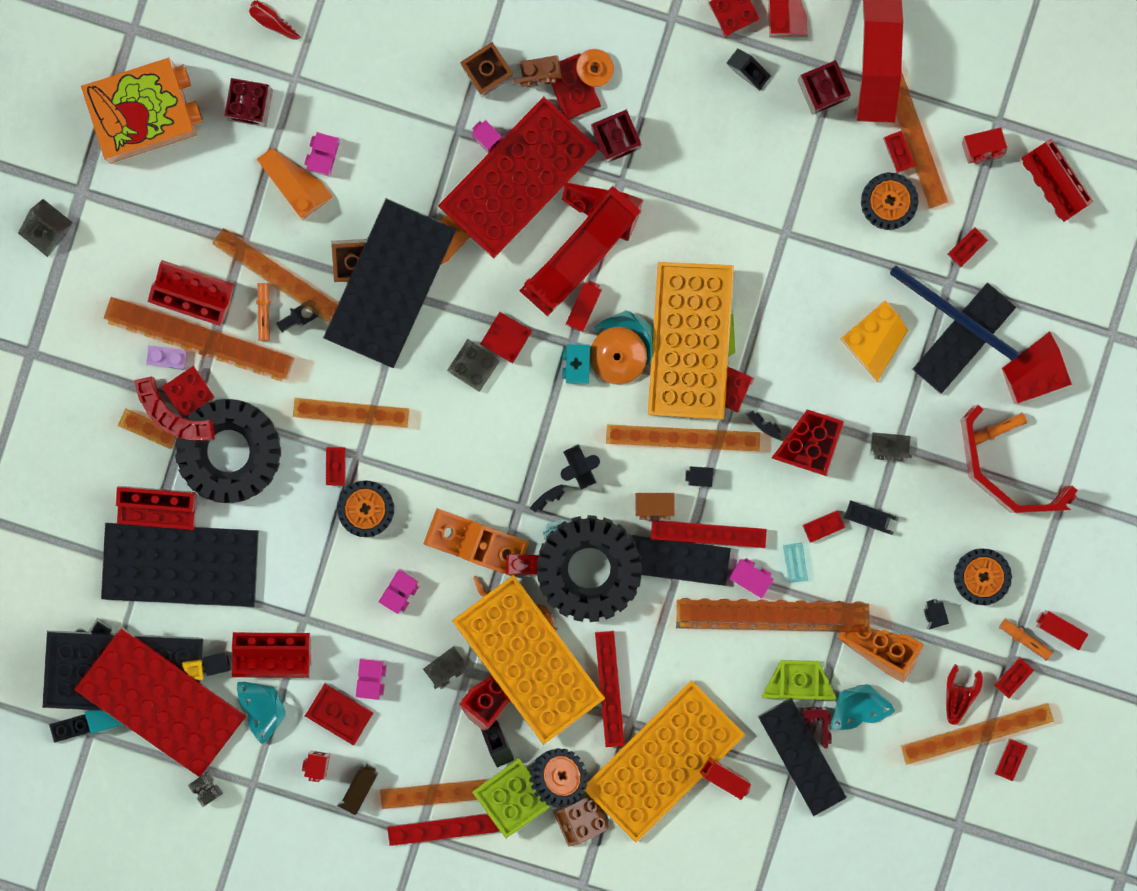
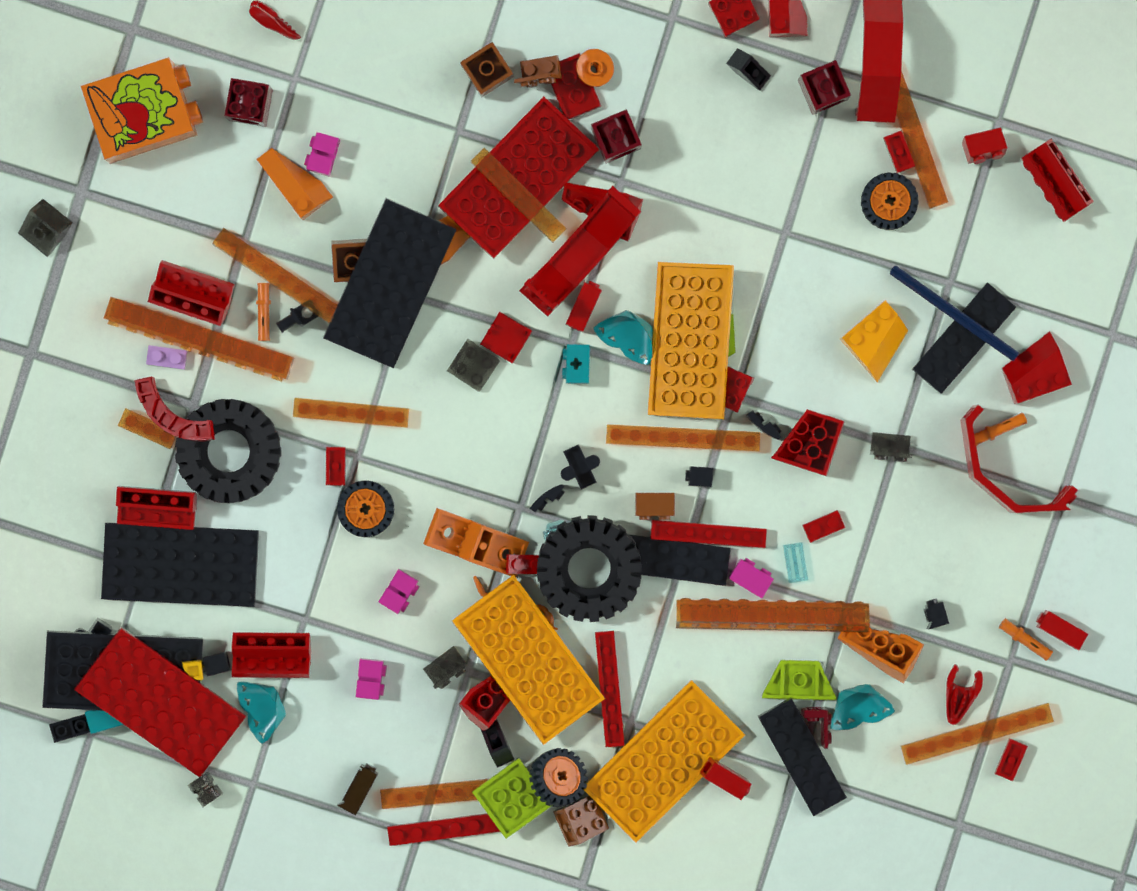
red piece [162,365,215,419] -> none
red brick [302,750,330,782] -> none
red tile [305,683,374,746] -> none
dark pink piece [472,120,502,153] -> none
orange dish [590,327,647,384] -> none
black hinge [844,500,899,535] -> none
red plate [947,227,988,268] -> none
wheel [954,548,1012,605] -> none
red plate [994,657,1034,699] -> none
none -> clear orange plate [471,148,567,243]

